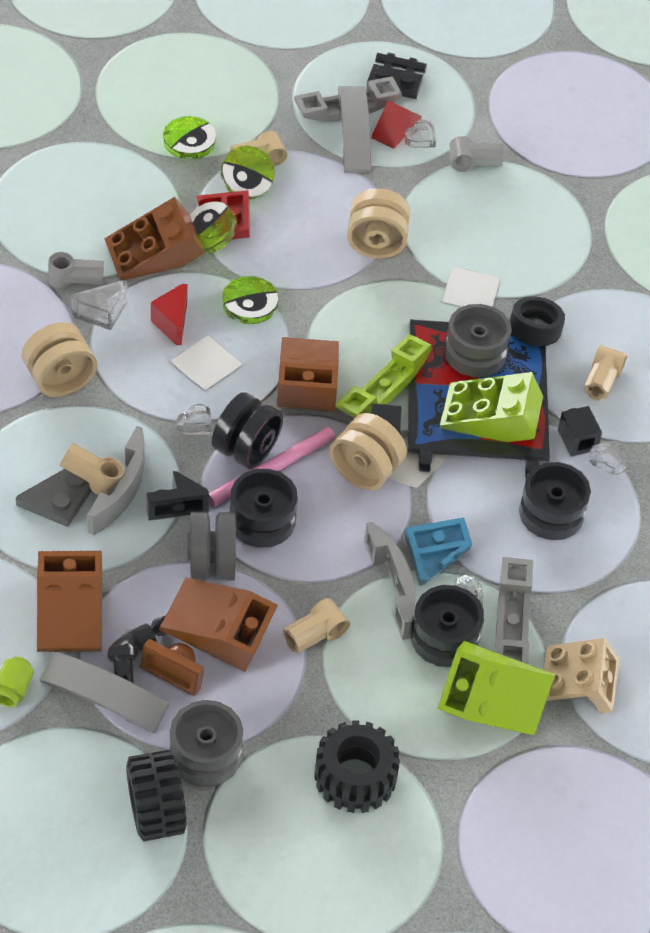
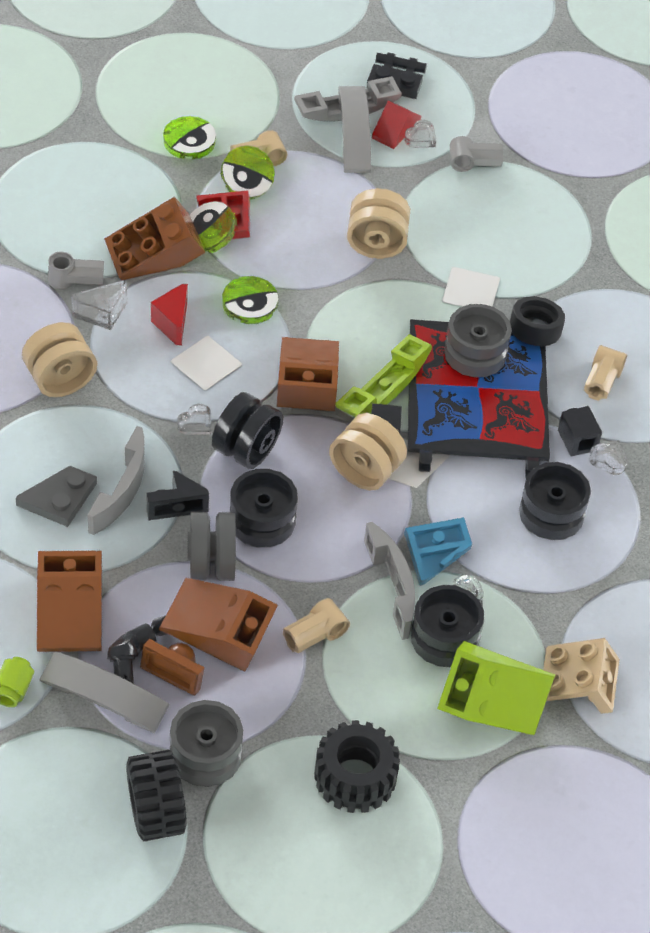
tan piece [59,443,124,495] -> none
bright pink piece [209,427,335,507] -> none
lime slope [440,372,543,442] -> none
light grey slope [495,557,533,664] -> none

